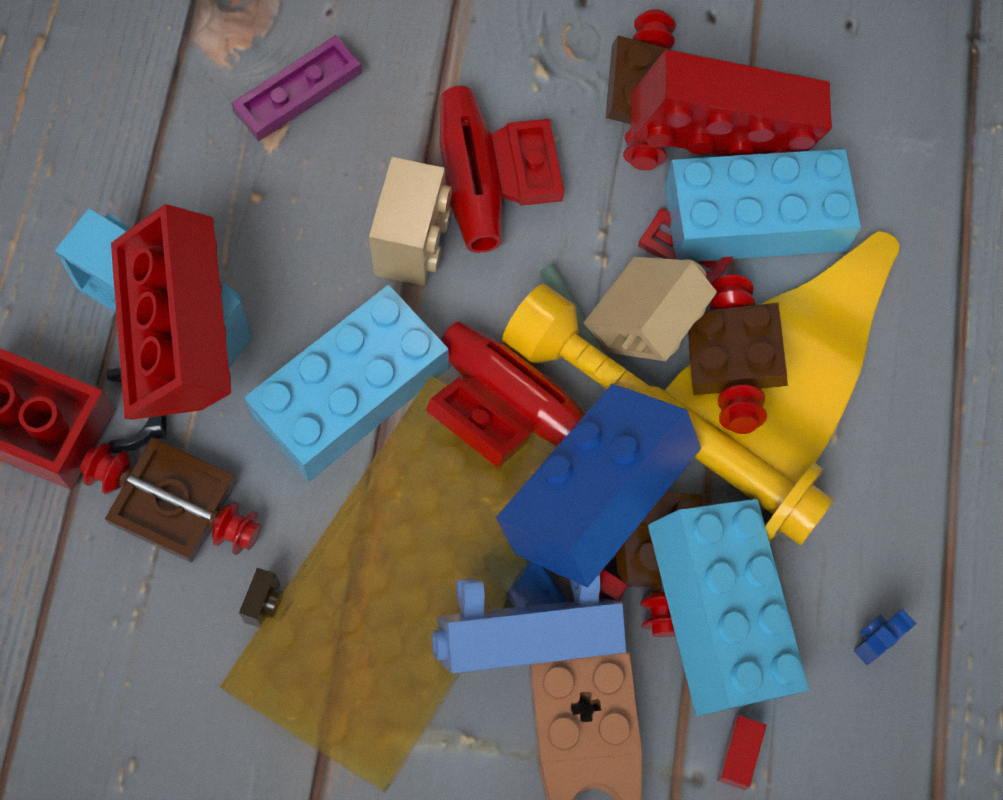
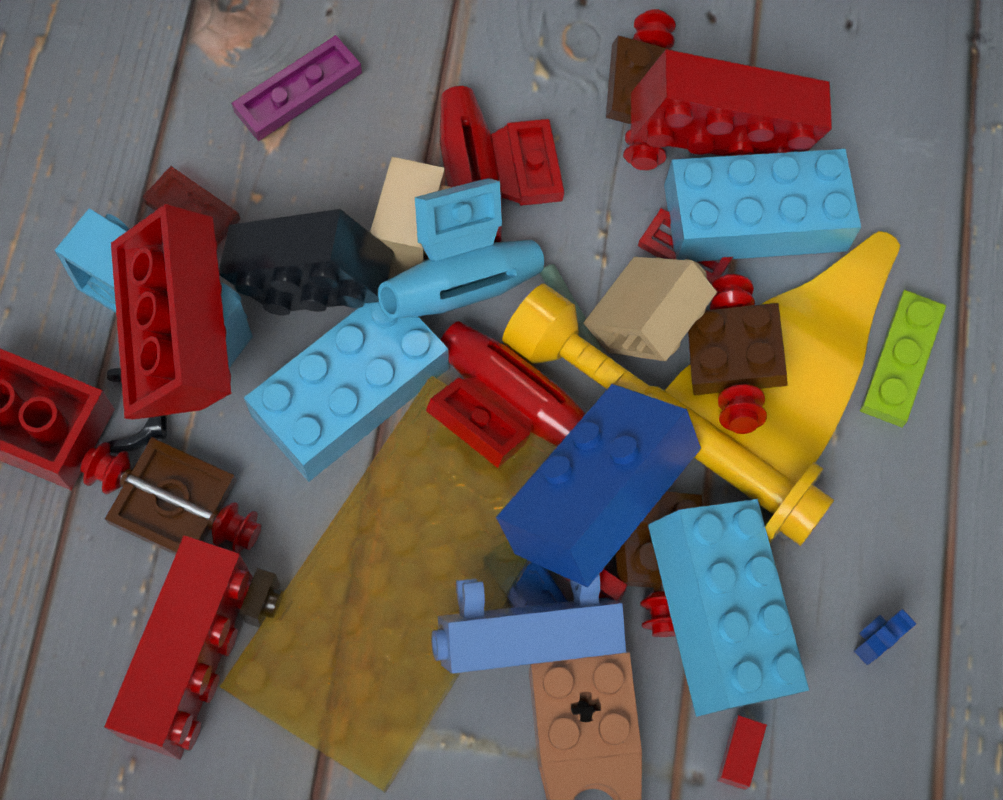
none -> red brick [104,535,253,760]
none -> clear red plate [142,166,241,246]
none -> black brick [219,209,393,316]
none -> medium azure plate [378,178,544,319]
none -> lime plate [859,290,947,428]

